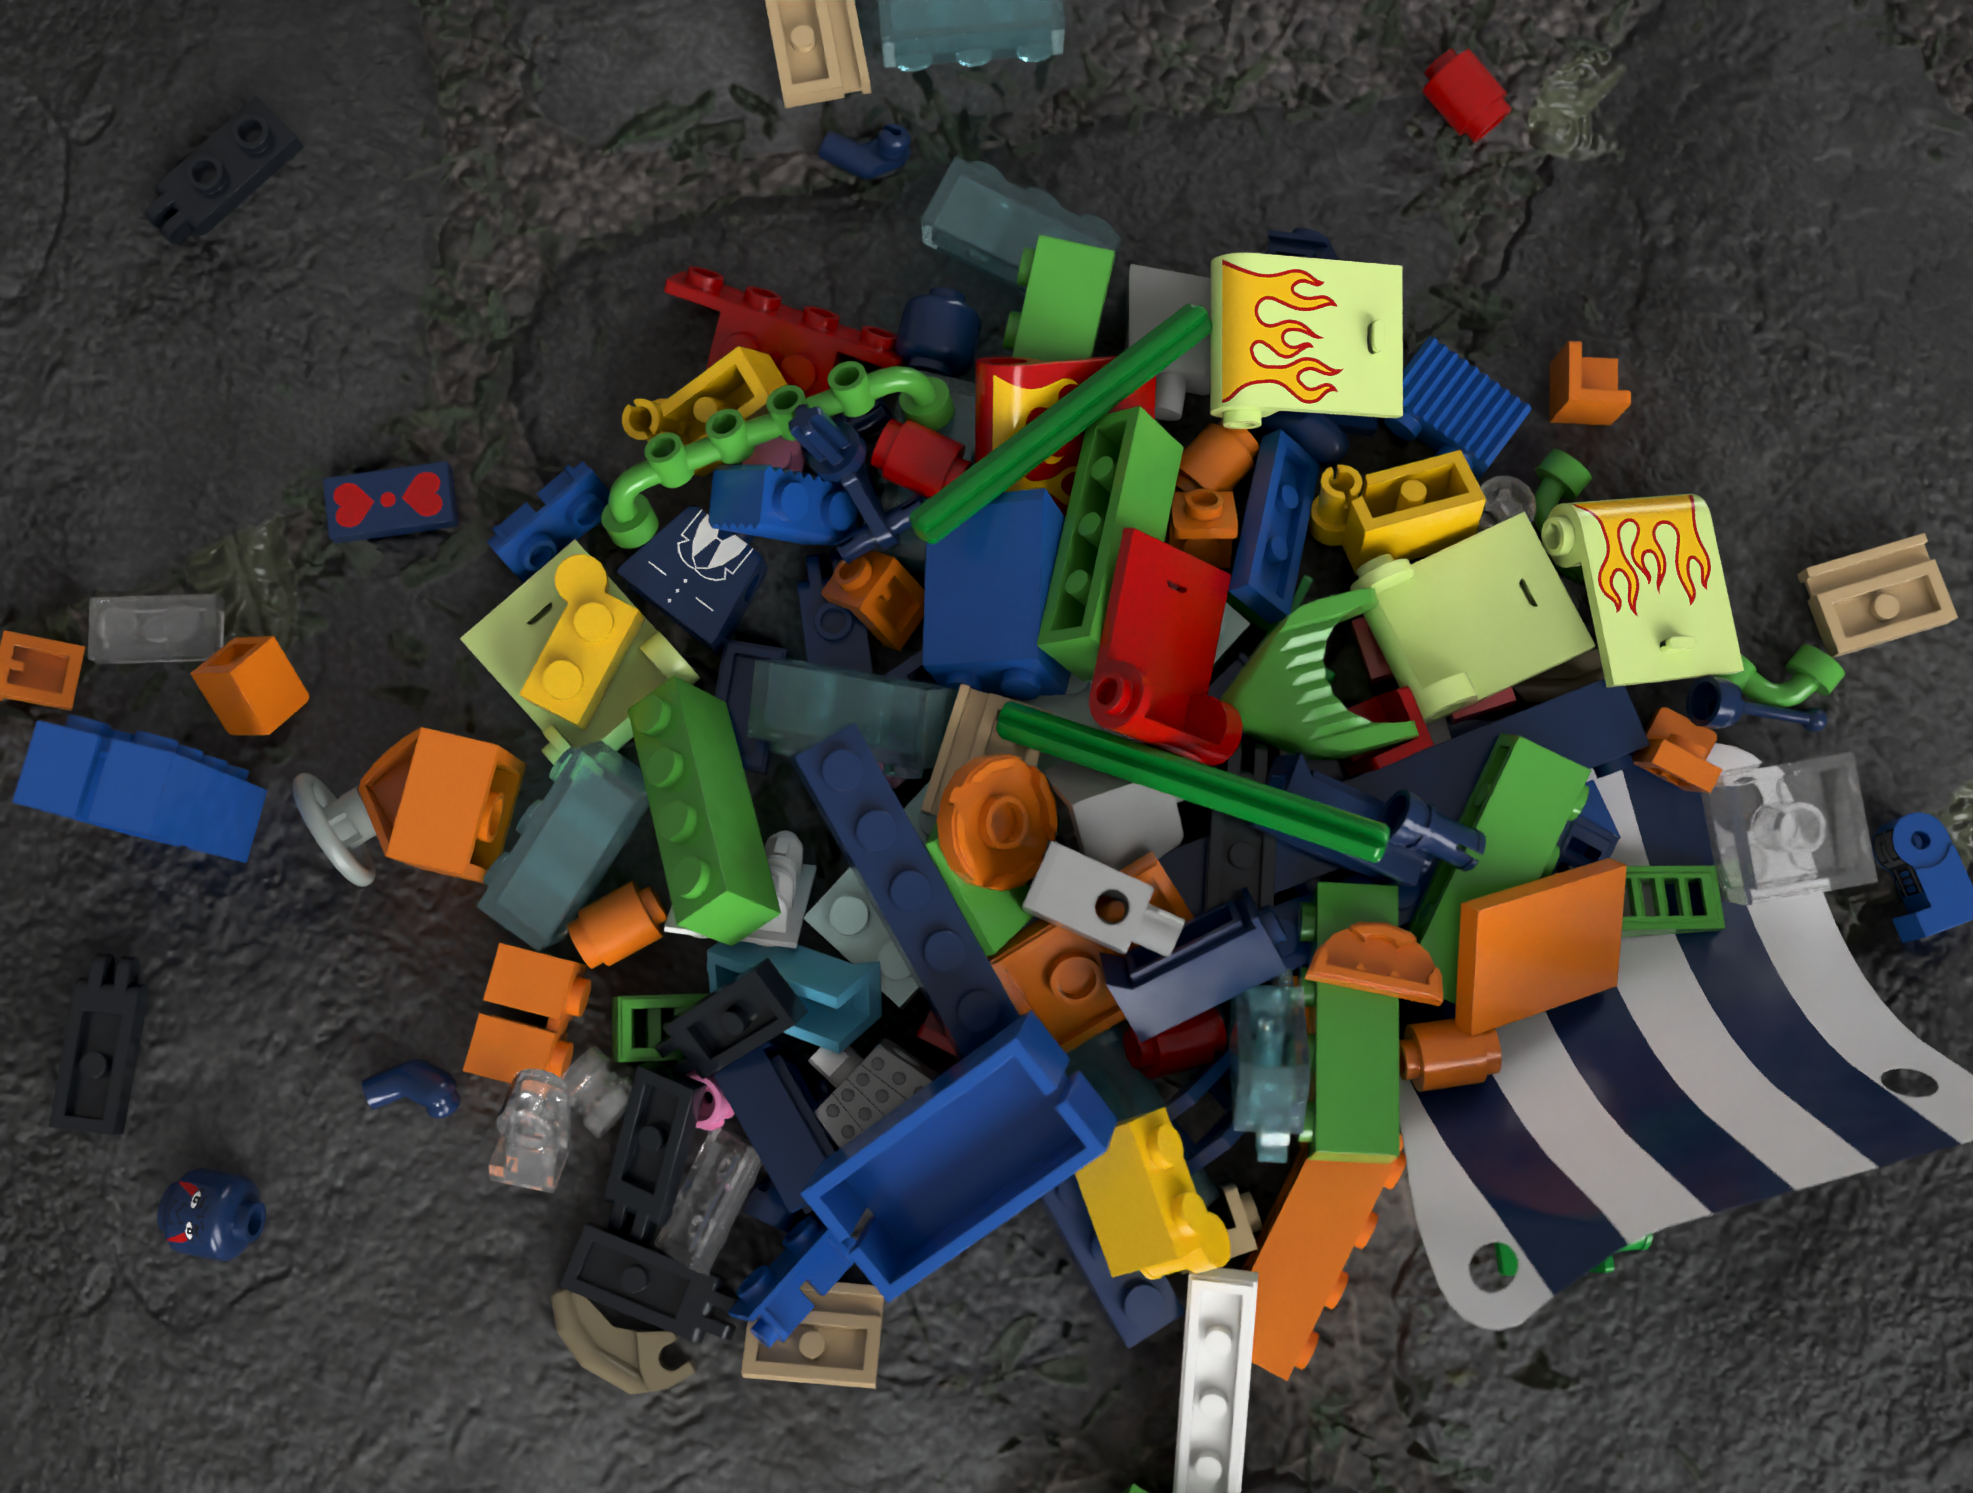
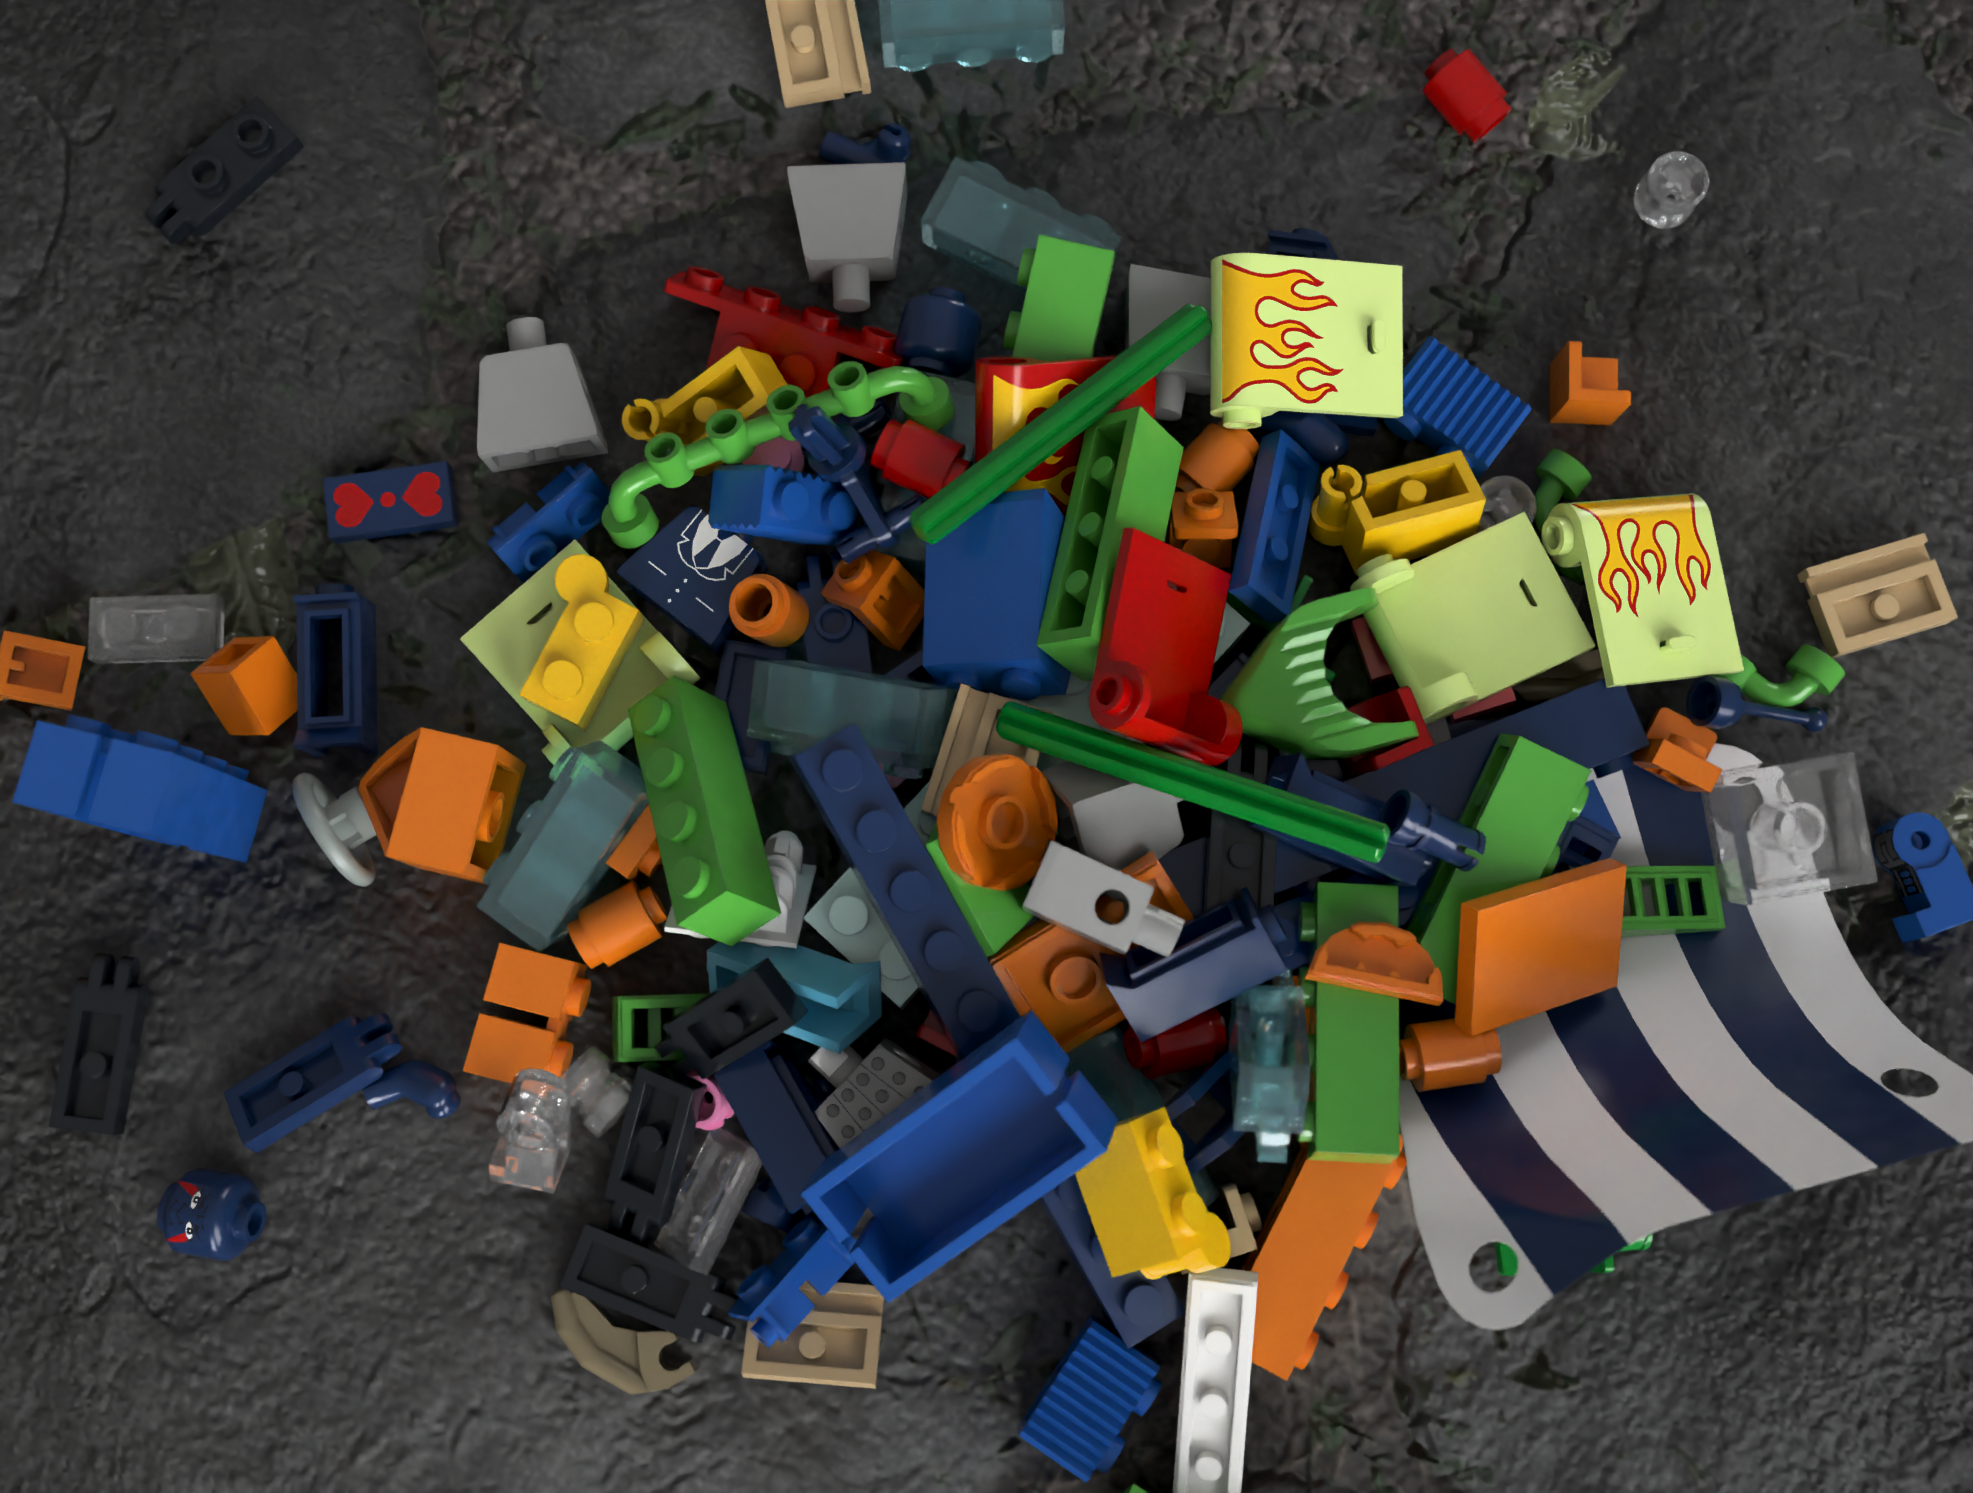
none -> dark blue hinge [223,1013,402,1153]
none -> dark blue window [292,584,378,756]
none -> light grey torso [477,317,608,473]
none -> orange bracket [606,804,663,883]
none -> orange brick [729,574,809,648]
none -> light grey torso [787,162,908,312]
none -> blue brick [1018,1314,1162,1483]
none -> clear wheel [1633,151,1710,228]

